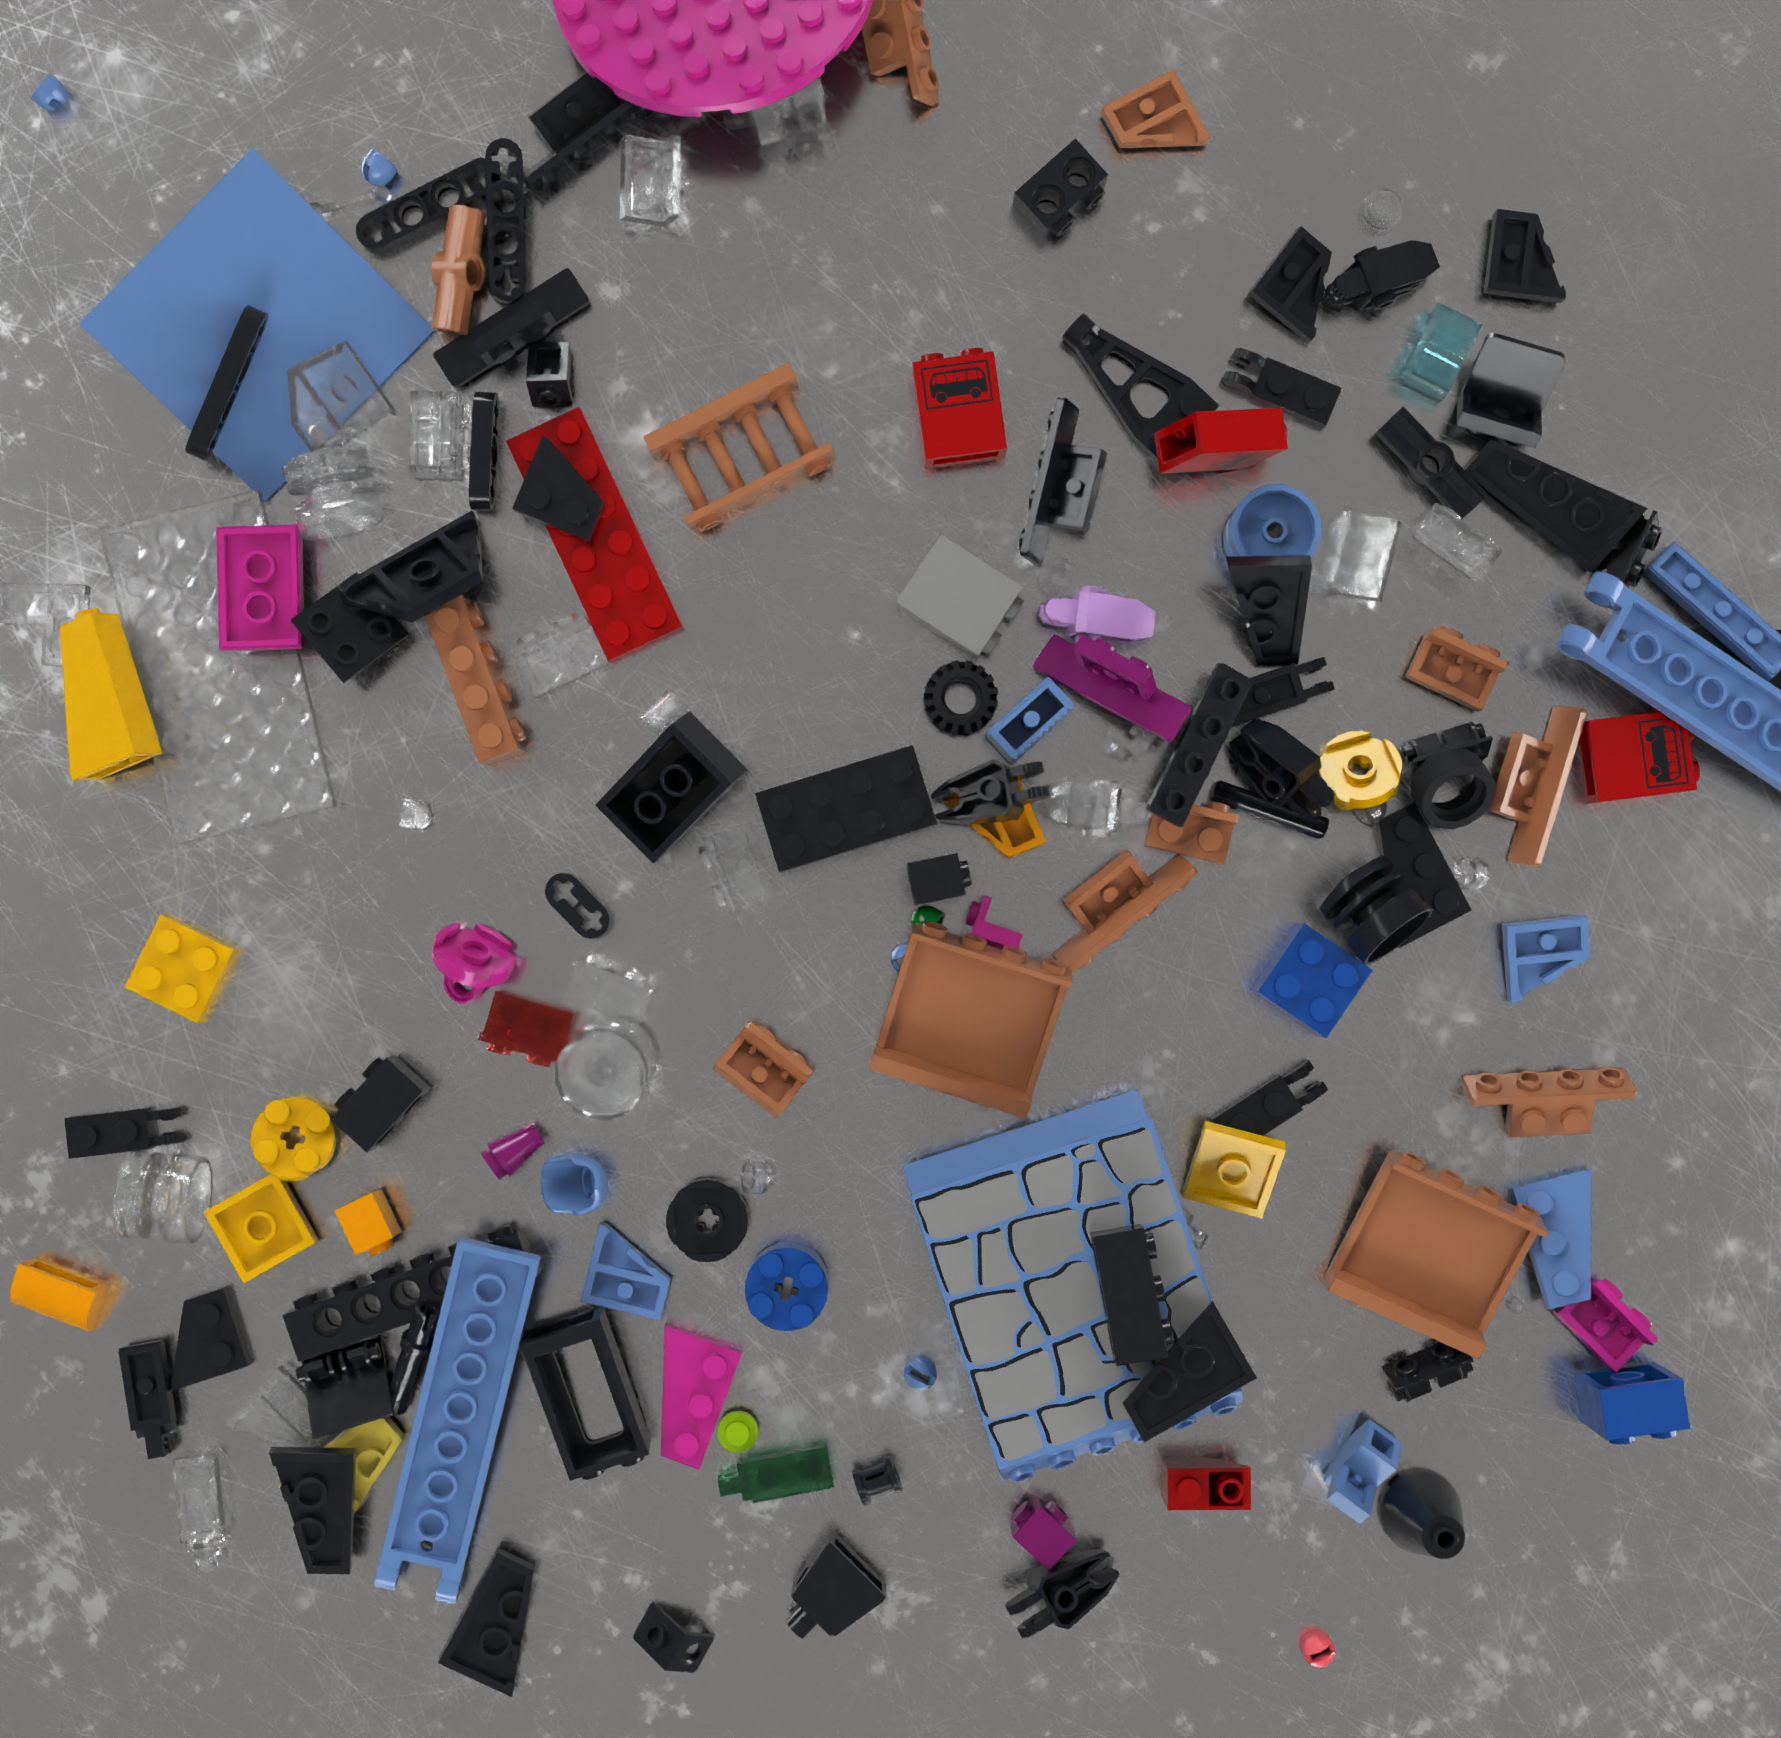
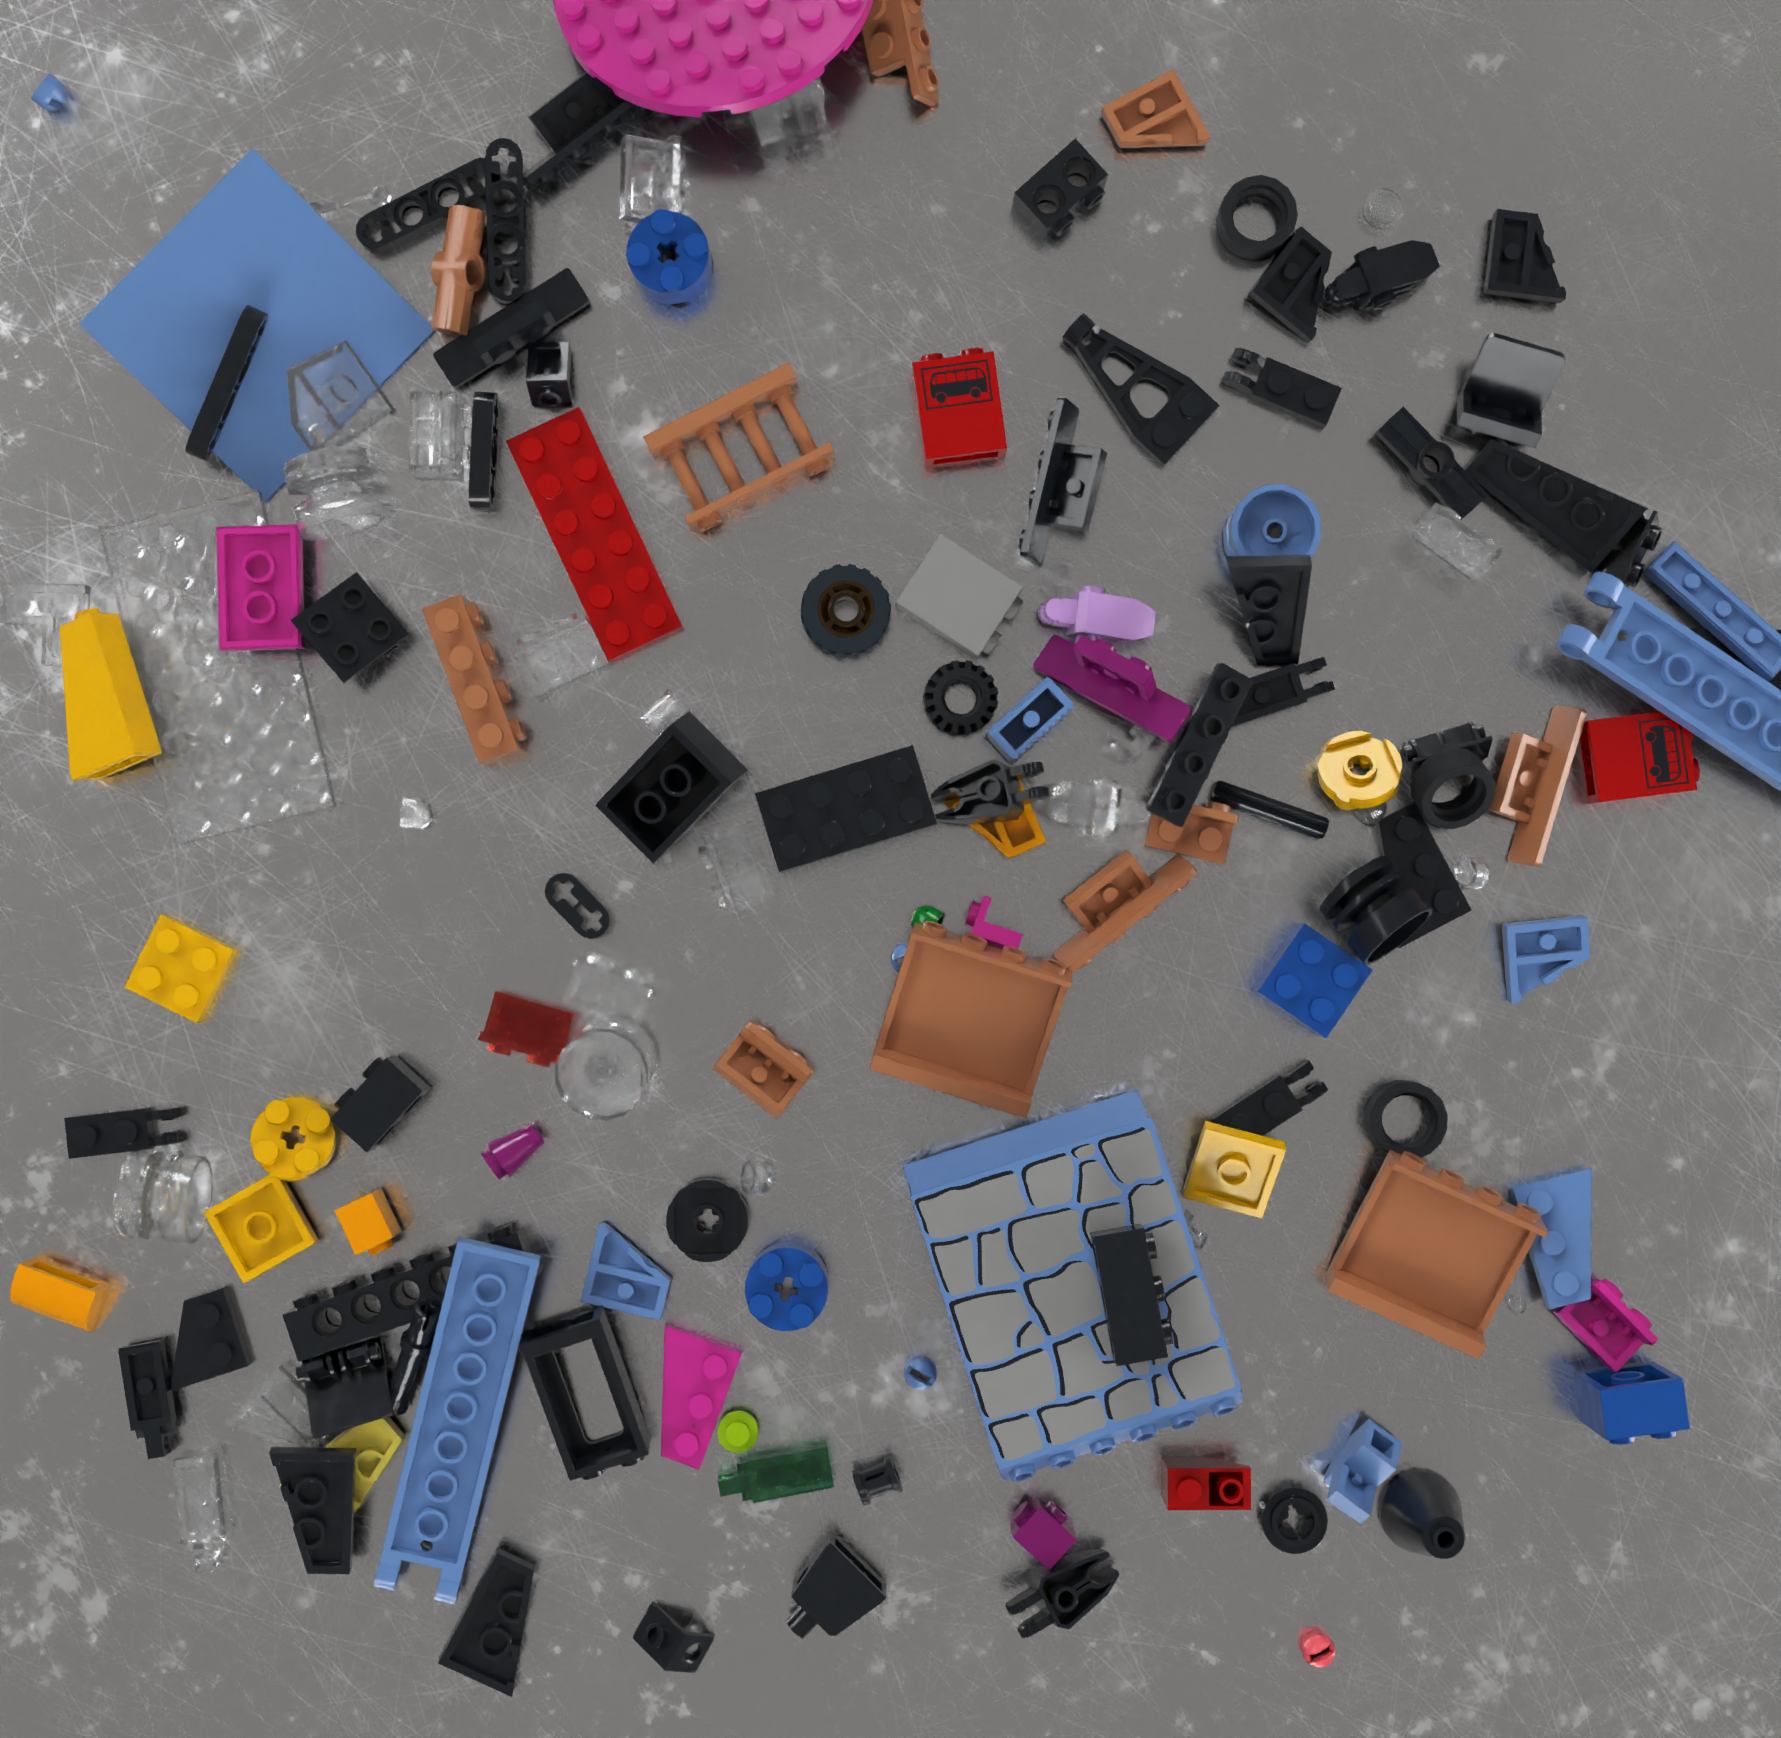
black wing [336,510,483,623] -> none
medium blue hinge [361,149,398,186] -> none
dark pink tile [431,923,515,1003] -> none
black wing [512,436,605,543] -> none
medium blue hair [540,1153,609,1216] -> none
black arch [906,853,972,906] -> none
black wing [1122,1301,1257,1442] -> none
red brick [1154,408,1288,474] -> none
black hinge [1230,719,1335,822] -> none
clear bracket [1323,506,1402,602] -> none
black hinge [1382,1342,1474,1403] -> none
clear light blue brick [1395,303,1482,403] -> none
nougat bracket [1405,626,1509,712] -> none
nougat bracket [1463,1067,1637,1137] -> none
none -> blue brick [626,209,712,305]
none -> black wheel [801,564,891,657]
none -> black tyre [1216,175,1298,260]
none -> black gear [1261,1486,1328,1554]
none -> black tyre [1364,1080,1448,1158]

